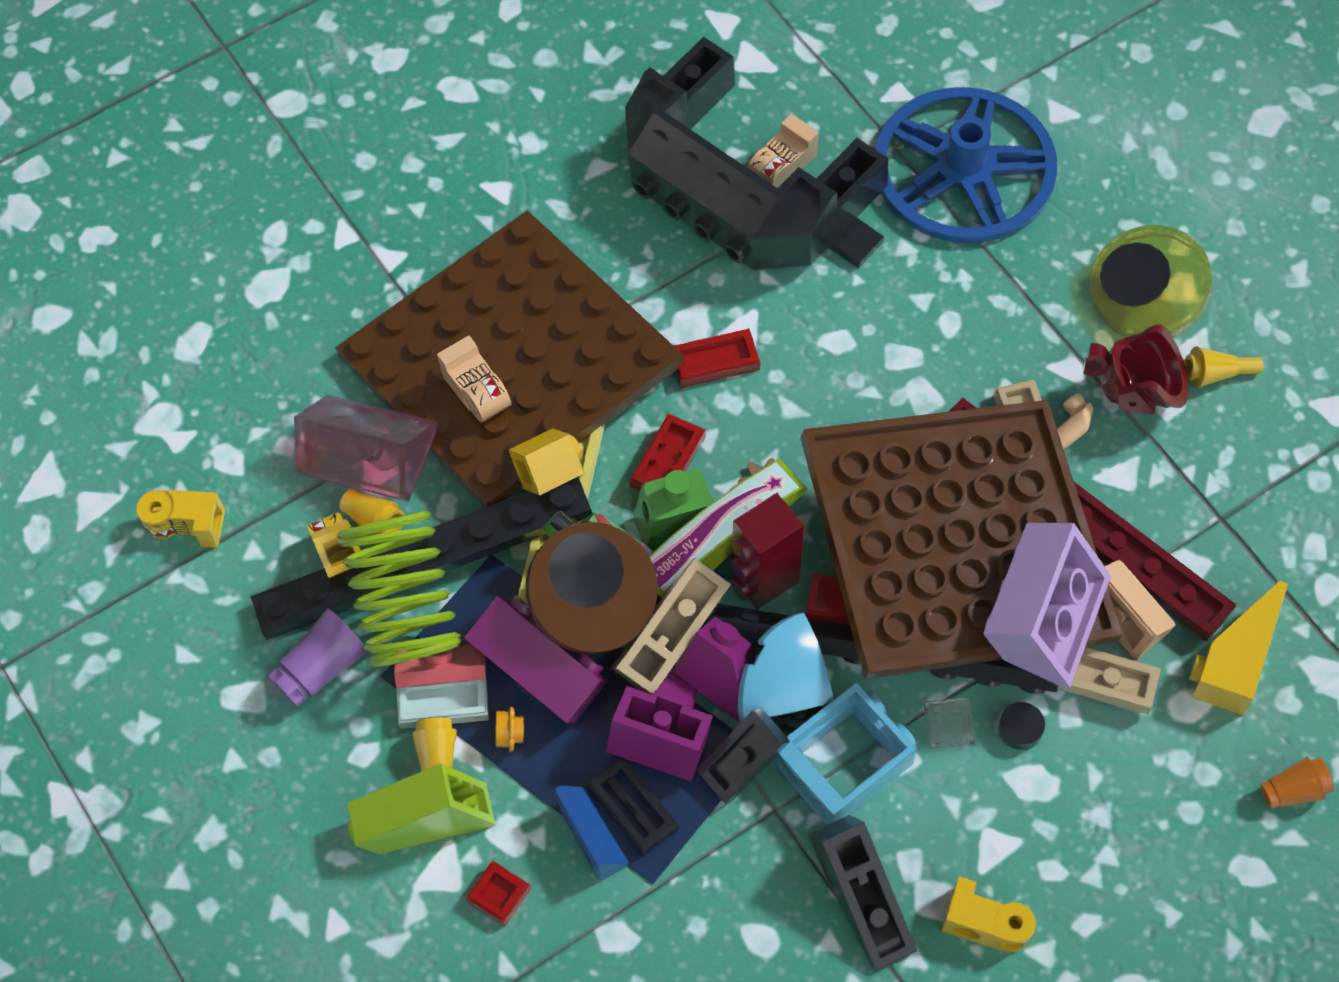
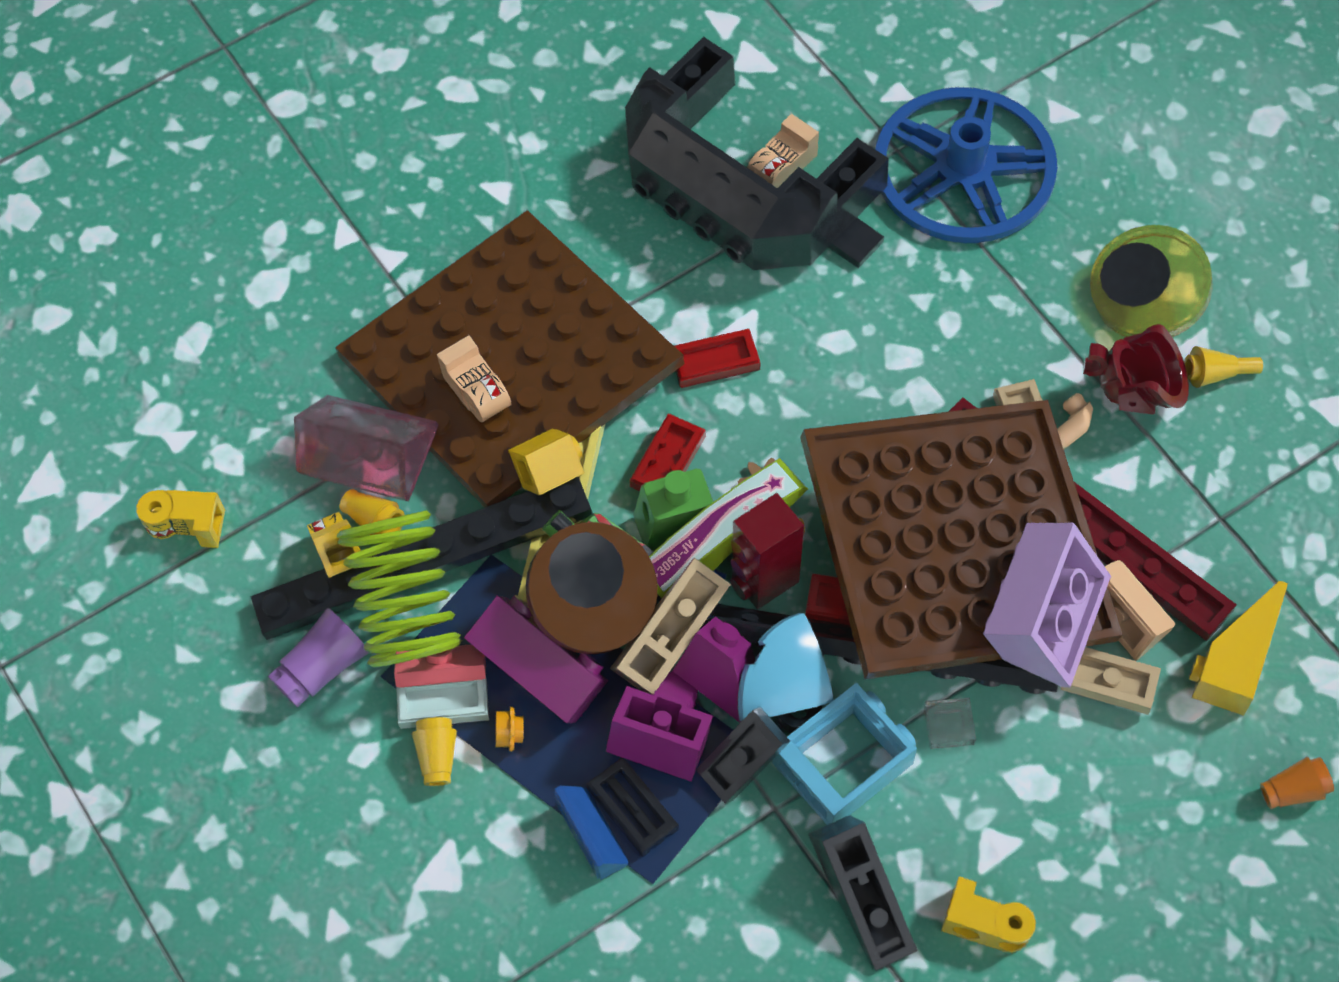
lime slope [347,763,496,854] -> none
red tile [466,860,531,927] -> none
black tile [998,702,1045,750] -> none

